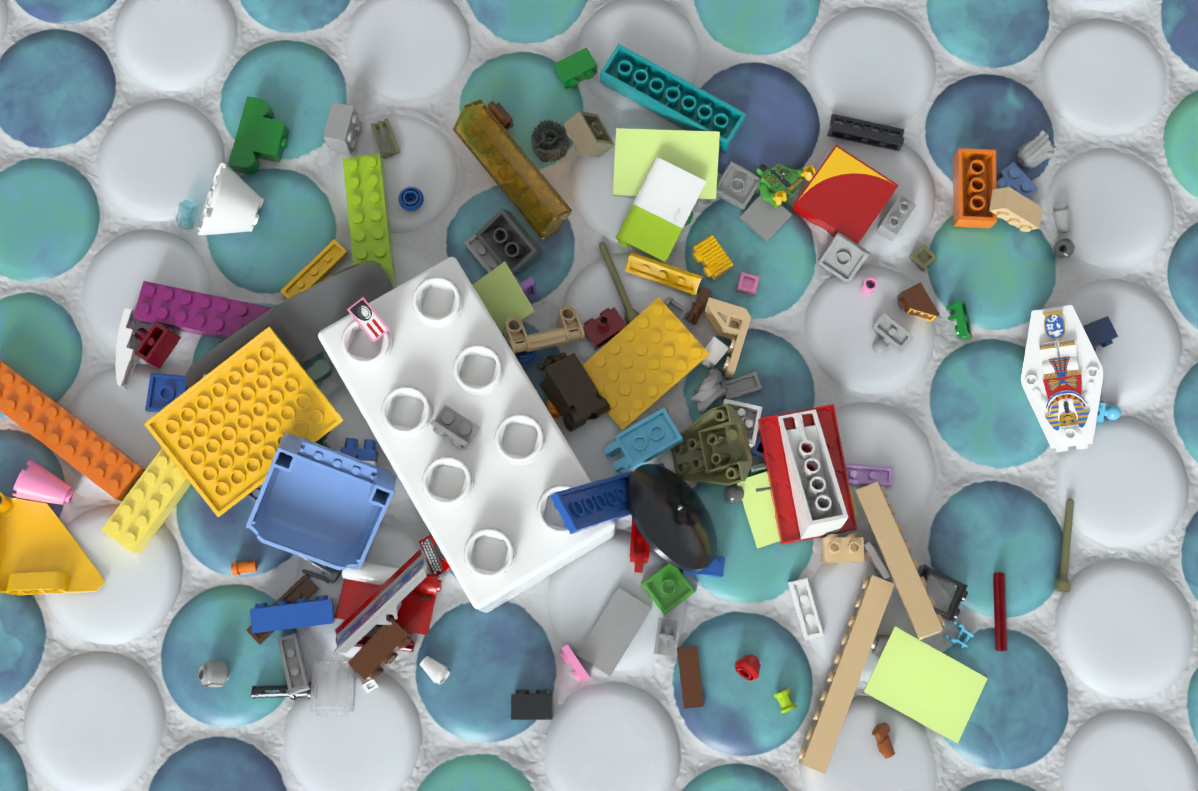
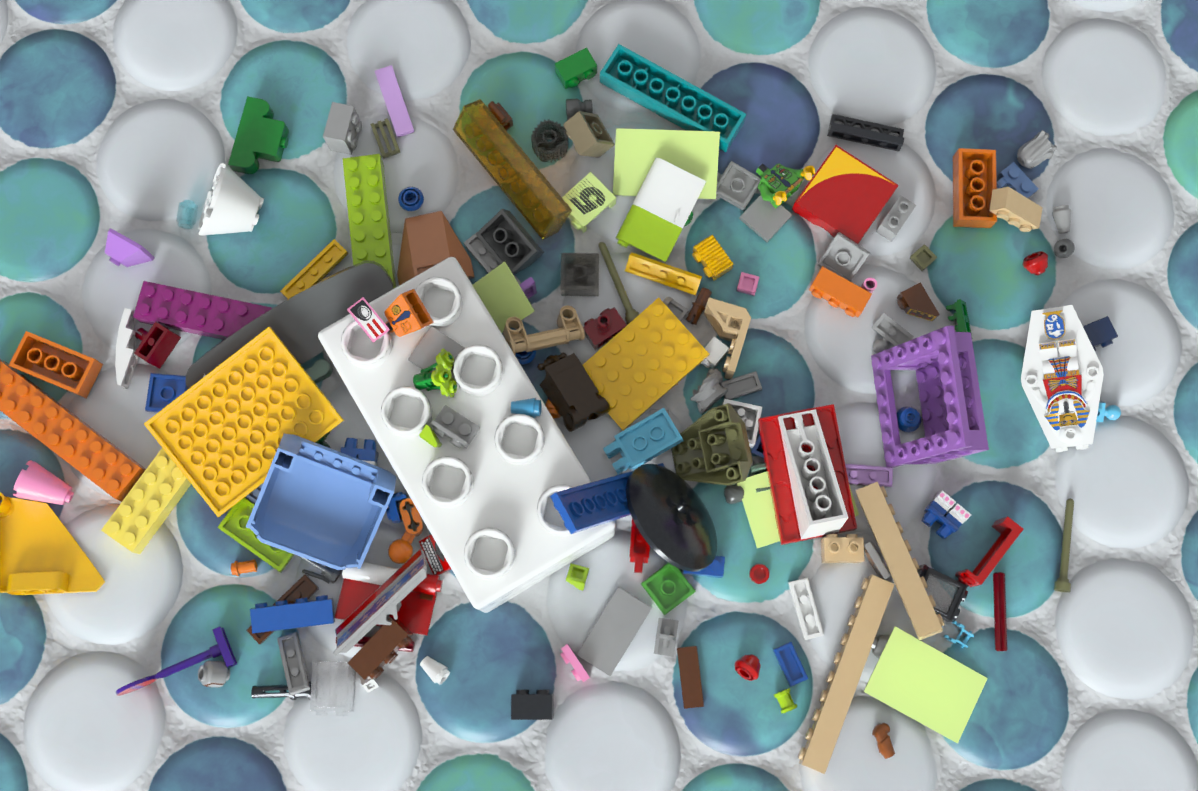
none -> orange brick [8,331,103,399]
none -> slope [105,228,155,267]
none -> dark purple piece [116,626,237,696]
none -> lime plate [217,498,295,573]
none -> lavender tile [375,65,414,138]
none -> orange torso [385,289,434,337]
none -> blue bracket [386,492,409,524]
none -> orange beam [388,498,423,564]
none -> nougat wedge [397,211,475,285]
none -> light grey tile [408,326,465,373]
none -> lime plant [413,348,457,398]
none -> lime slope [419,424,442,447]
none -> dark azure cone [511,398,542,418]
none -> yellowish green panel [558,172,616,233]
none -> clear smoke brick [560,253,599,296]
none -> dark grey piece [566,98,593,121]
none -> lime slope [566,563,589,591]
none -> red tile [749,564,770,584]
none -> blue tile [773,642,809,687]
none -> orange brick [809,266,872,317]
none -> medium lavender plate [871,326,989,468]
none -> blue cone [896,407,921,433]
none -> blue hips [921,490,971,539]
none -> red panel [955,516,1023,587]
none -> red cone [1022,251,1048,275]

